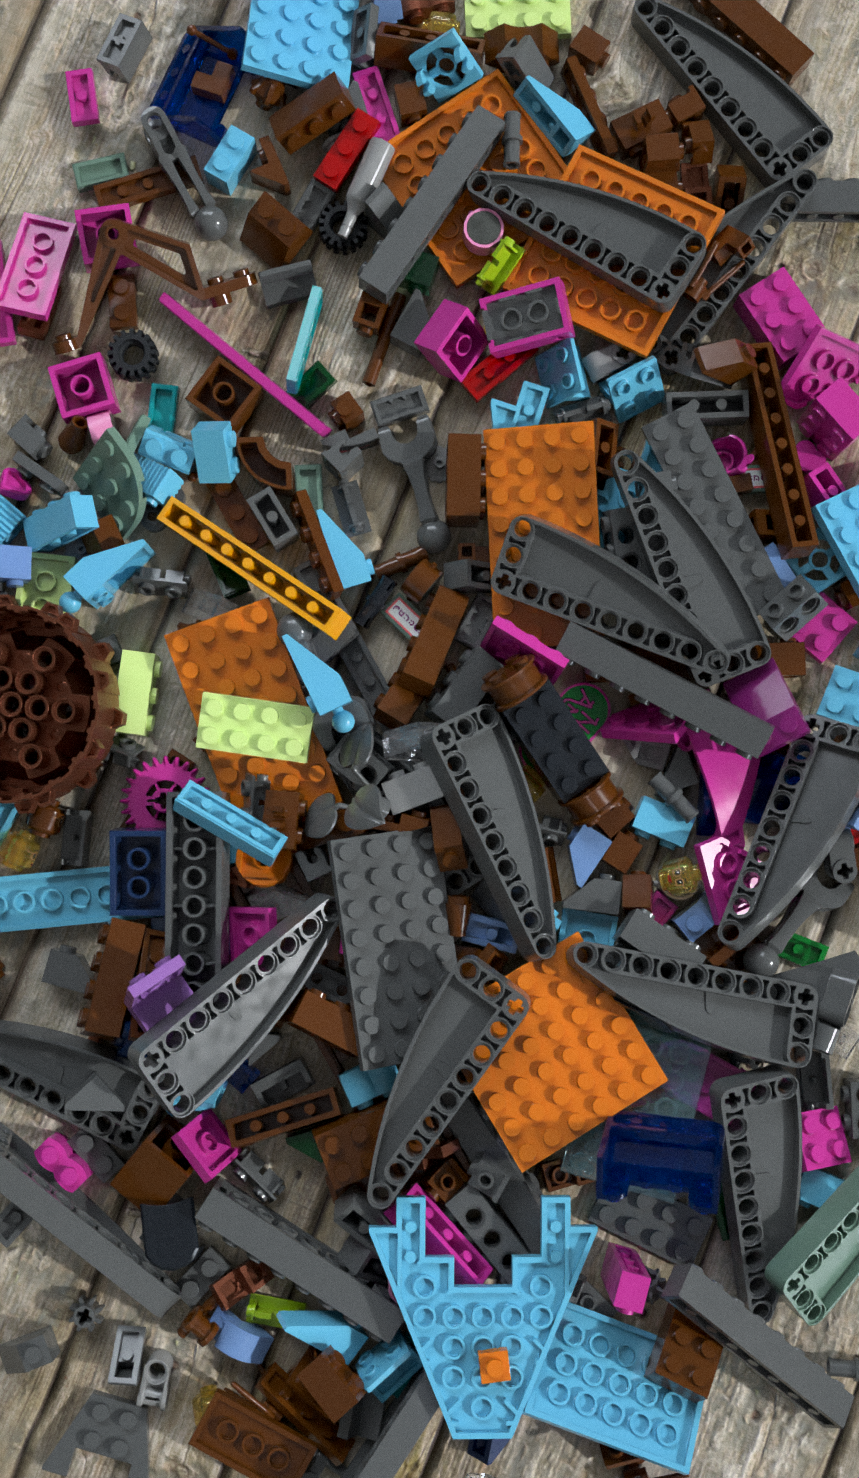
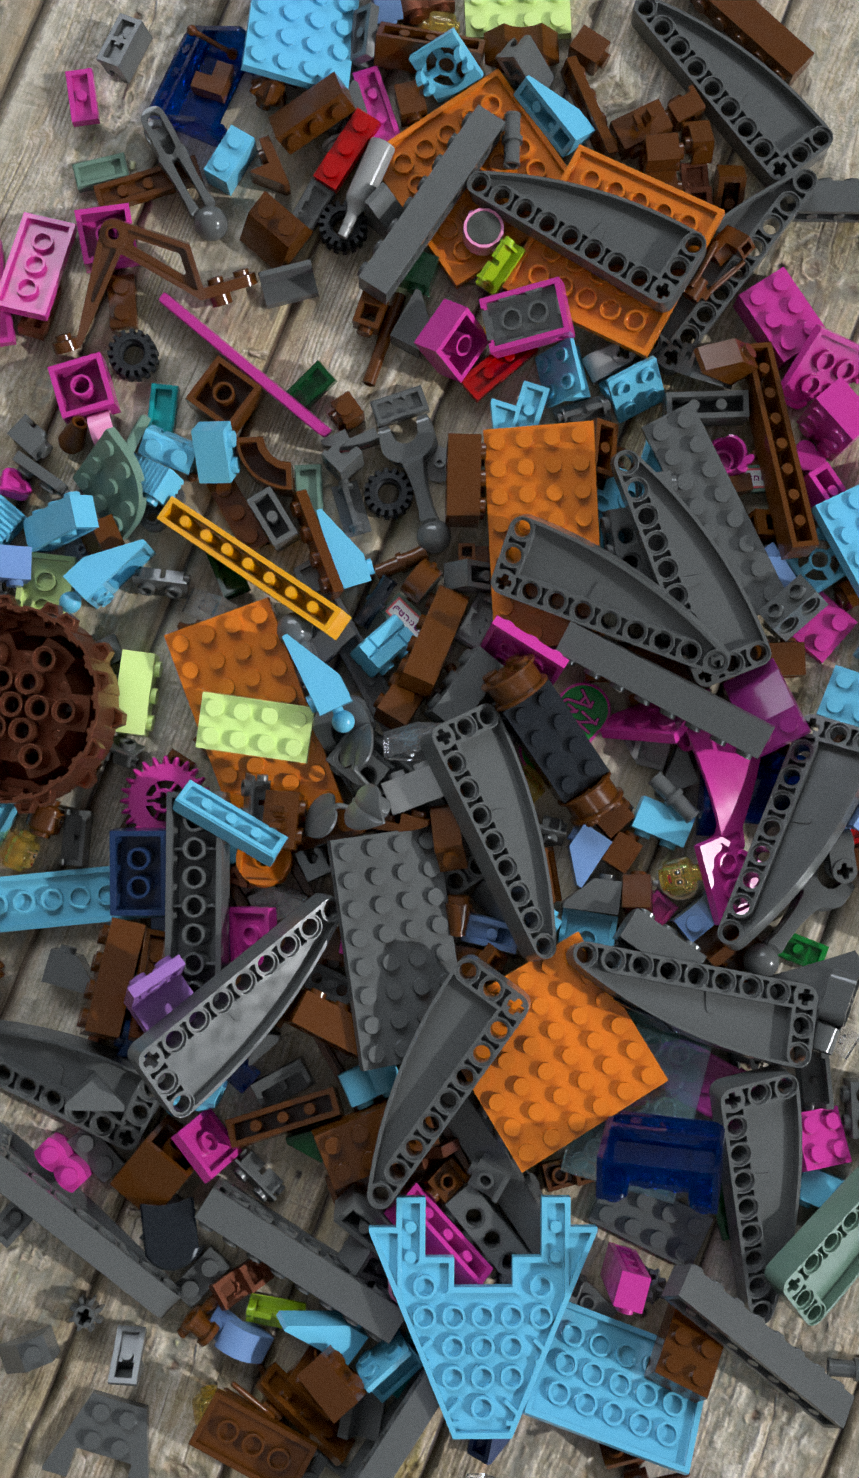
light grey piece [136,1349,174,1411] -> none
tile [286,285,323,394] -> none
orange plate [477,1347,511,1384] -> none
none -> medium azure brick [350,614,415,678]
none -> black tyre [364,468,413,520]

